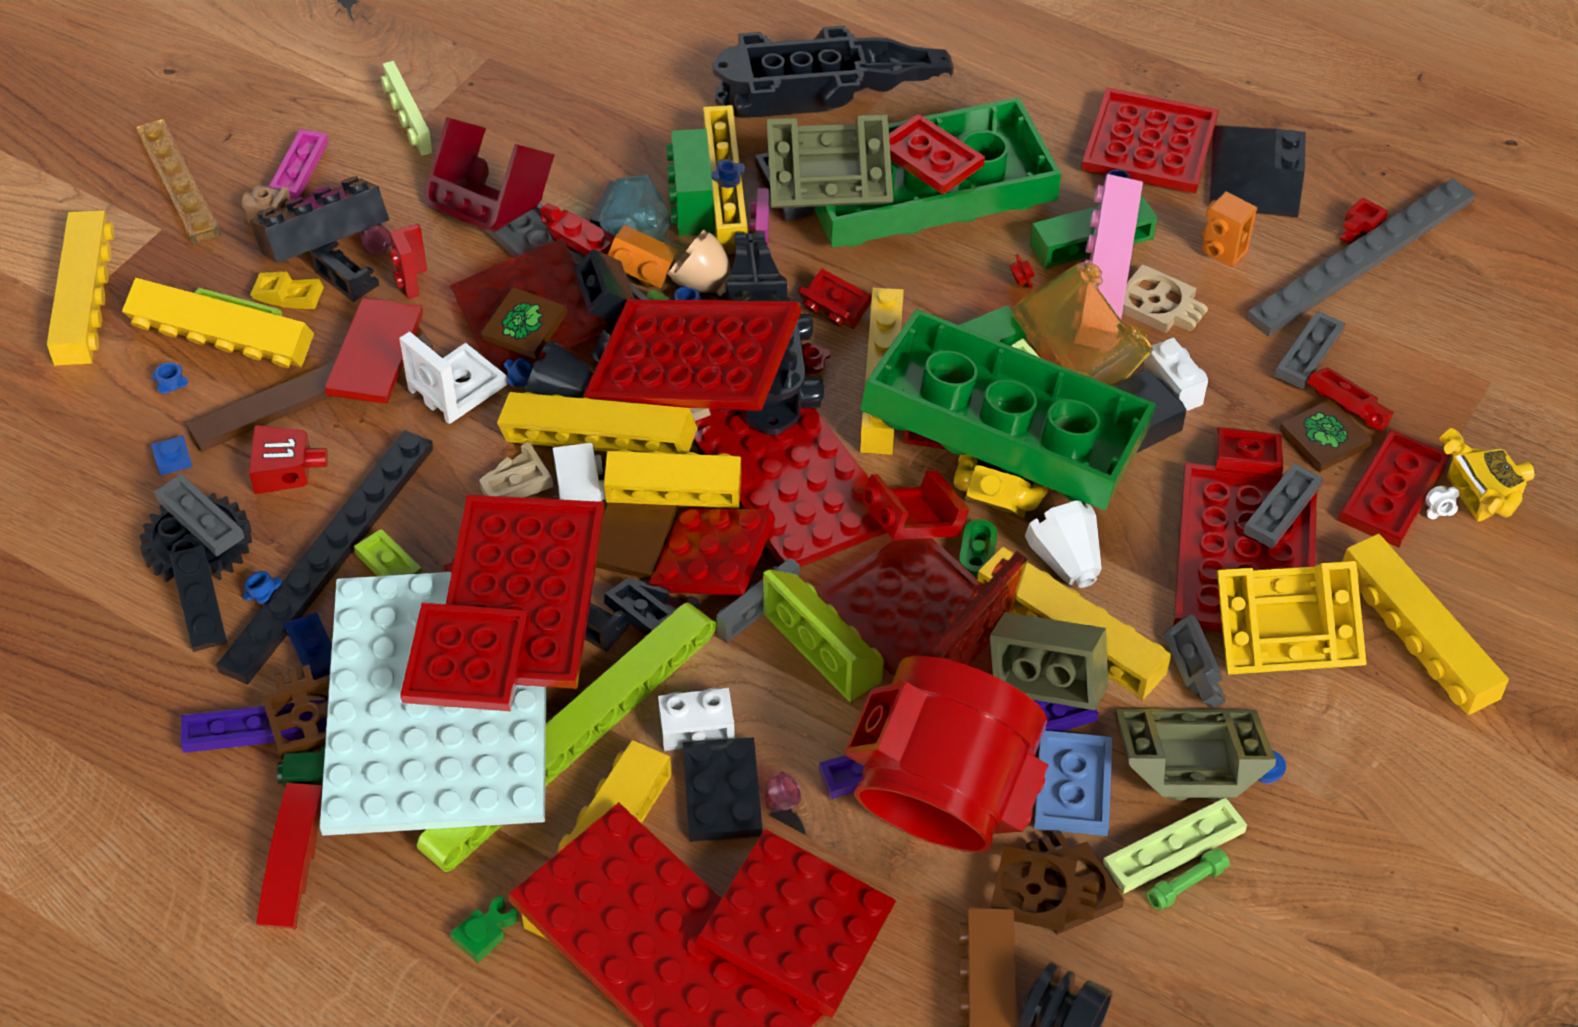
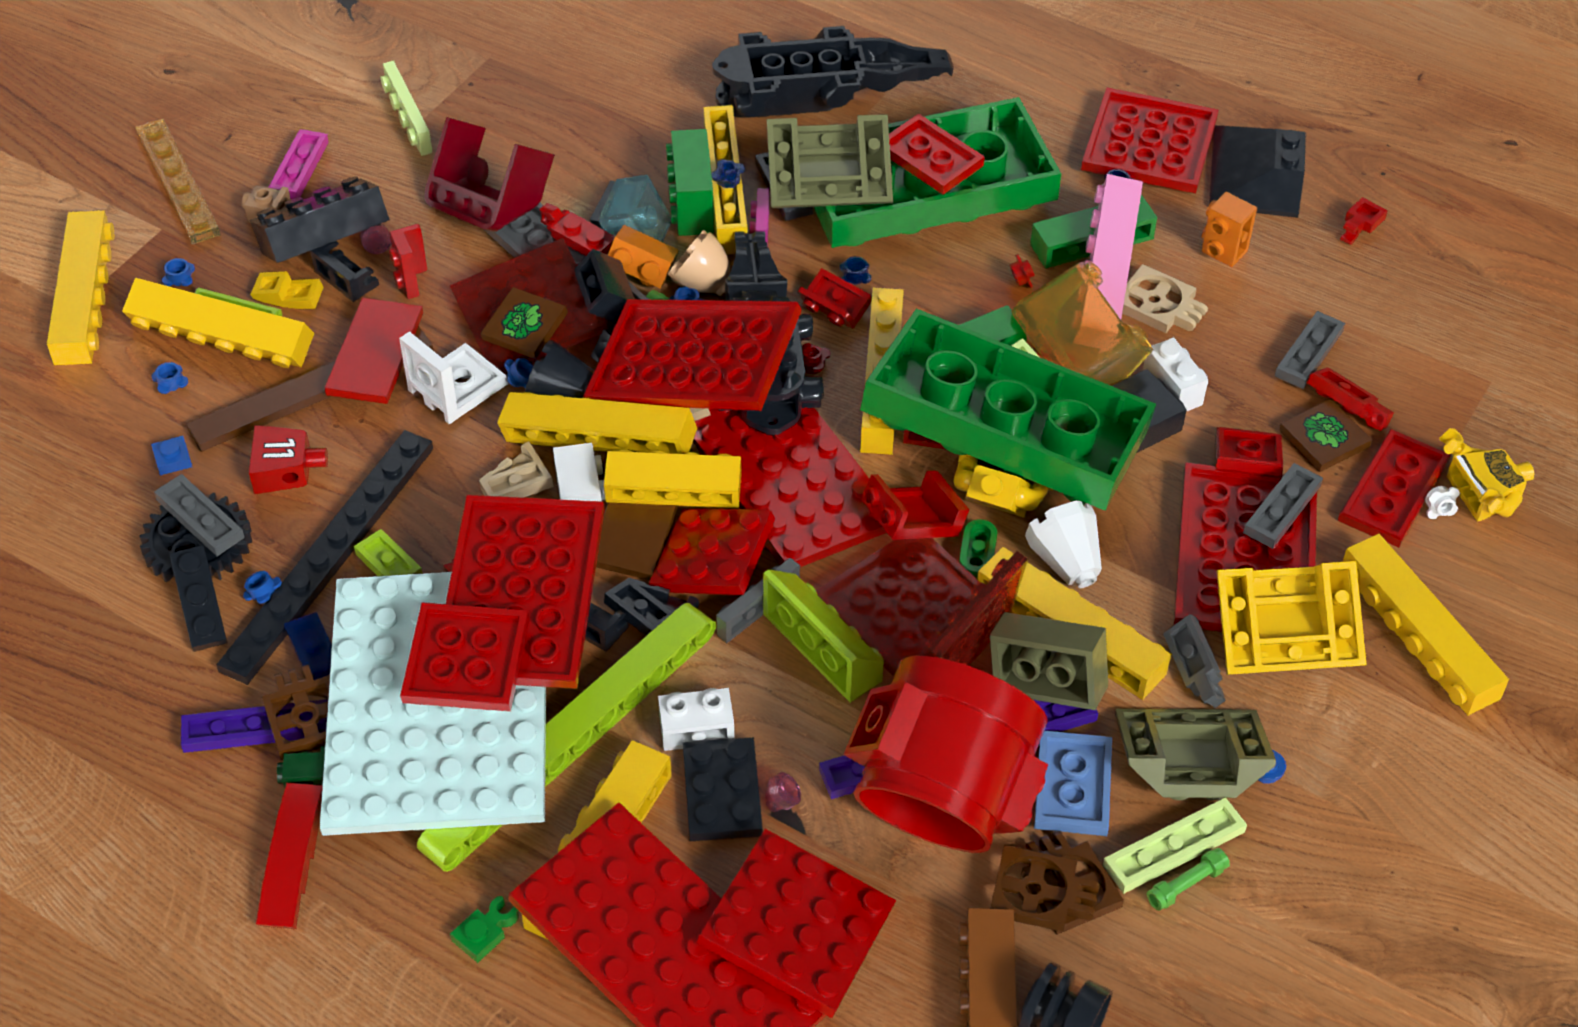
dark grey plate [1246,178,1475,337] -> none
none -> blue plate [162,258,195,286]
none -> clear blue plate [840,257,872,285]

